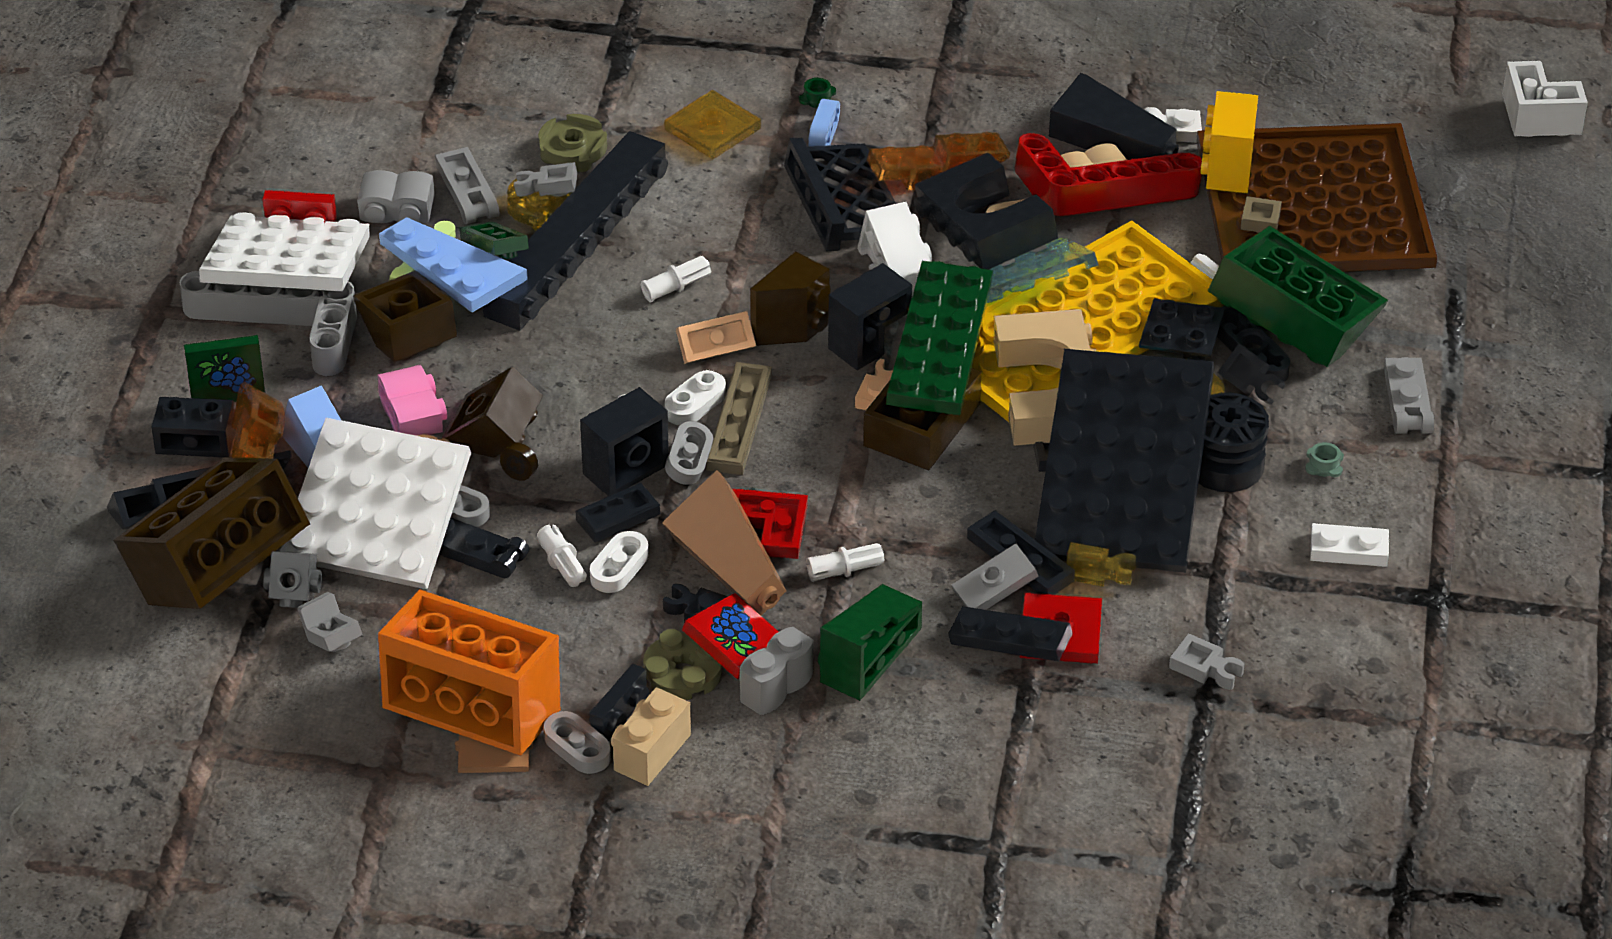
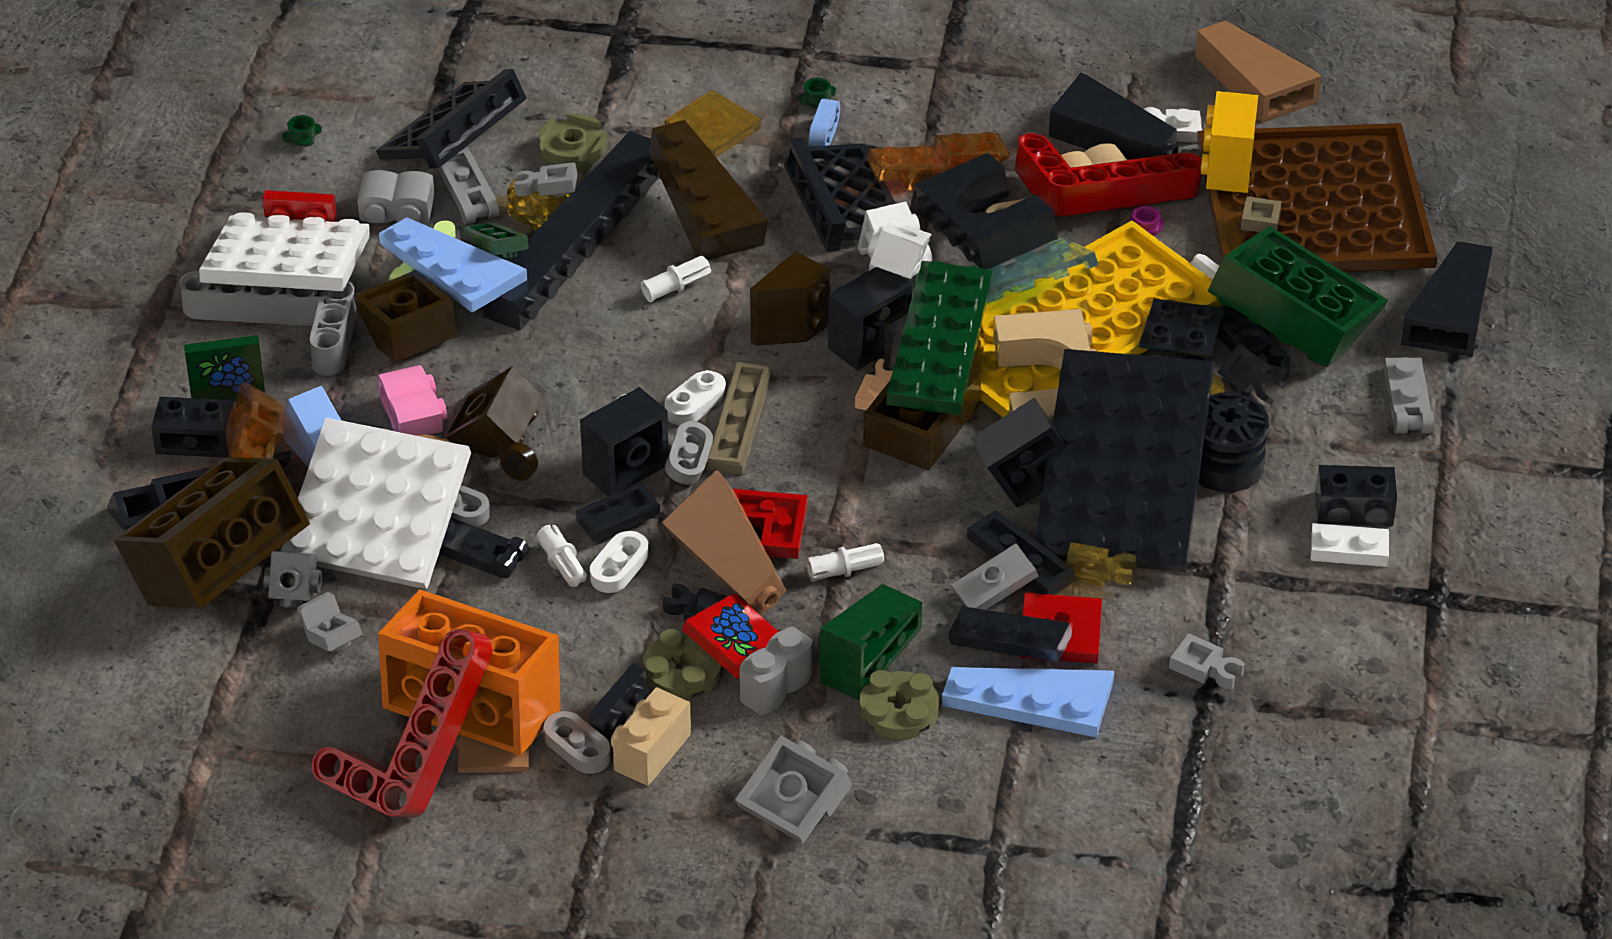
light nougat plate [676,311,756,364] -> none
sand green plate [1305,442,1344,477] -> none
white brick [1502,61,1588,137] -> none
none -> dark green plate [282,115,322,147]
none -> red beam [311,629,492,818]
none -> black fence [376,69,527,169]
none -> dark brown wedge [649,120,768,260]
none -> light grey plate [735,735,852,844]
none -> olive plate [859,670,939,740]
none -> white brick [867,220,931,279]
none -> light blue wing [942,667,1115,738]
none -> black brick [971,398,1066,508]
none -> magenta plate [1128,206,1163,236]
none -> medium nougat slope [1195,20,1321,123]
none -> black brick [1315,465,1397,526]
none -> black slope [1401,241,1493,357]

